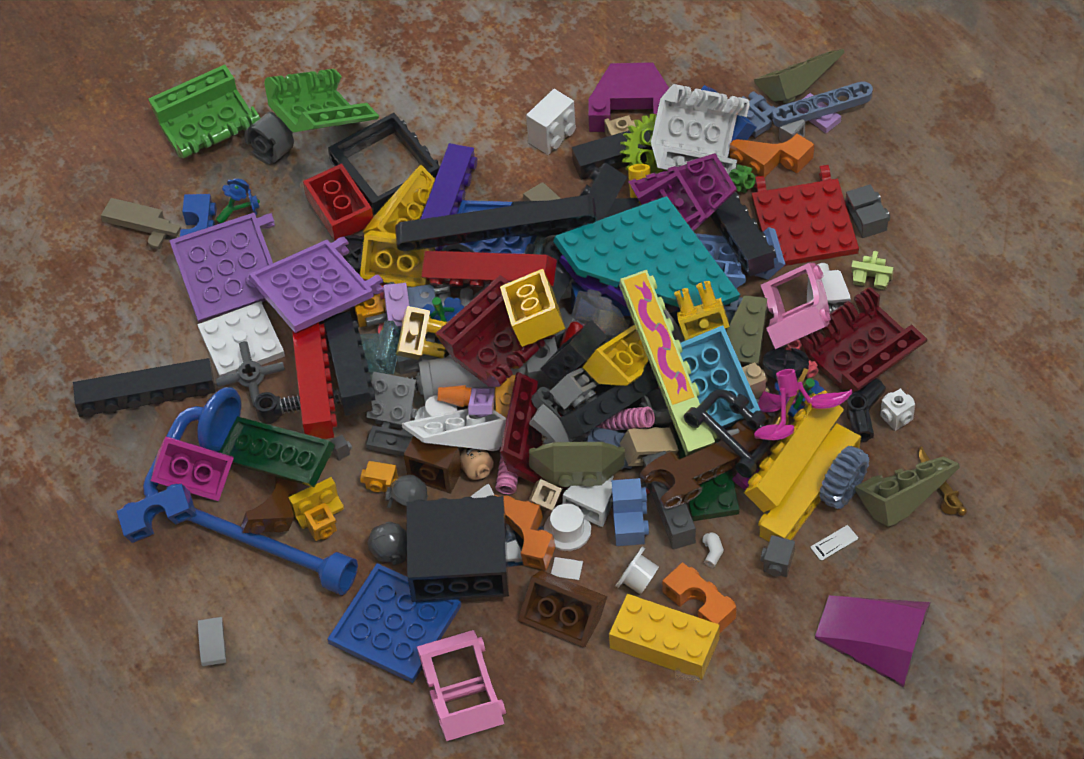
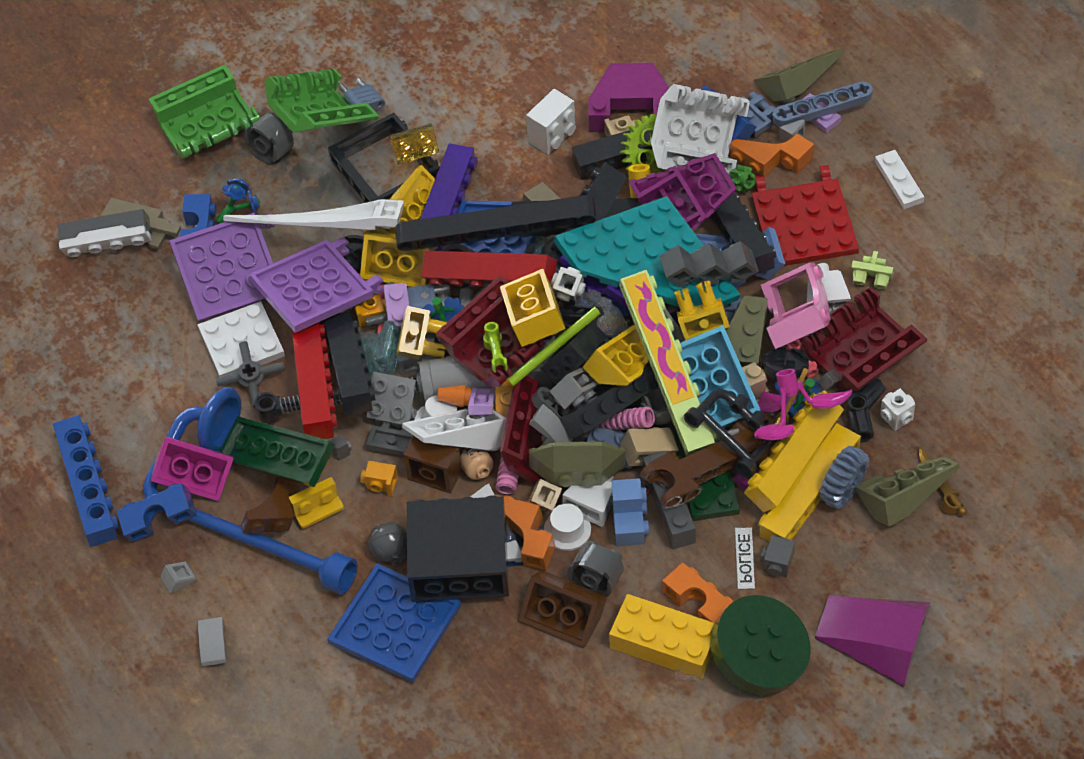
black brick [73,358,216,417] -> none
red brick [303,164,373,241] -> none
light orange brick [304,502,337,541] -> none
dark grey cap [385,475,428,508] -> none
bright pink window [417,630,506,741] -> none
white sticker [551,557,583,580] -> none
white piece [615,547,659,595] -> none
white arm [702,532,724,568] -> none
white sticker [811,525,858,560] -> none
dark grey piece [845,184,890,238] -> none
none -> blue brick [53,415,119,547]
none -> piece [58,209,151,257]
none -> light grey slope [161,561,196,593]
none -> white plate [223,199,404,231]
none -> sand blue piece [338,78,385,111]
none -> clear yellow bracket [390,123,439,165]
none -> lime brick [483,322,508,373]
none -> lime axle [508,306,601,386]
none -> white brick [551,267,586,302]
none -> black tile [559,305,604,326]
none -> dark grey brick [567,541,624,597]
none -> dark grey brick [660,241,759,287]
none -> dark green brick [710,595,811,695]
none -> clear sticker [735,528,755,589]
none -> flat silver piece [817,369,842,391]
none -> white plate [875,150,924,209]

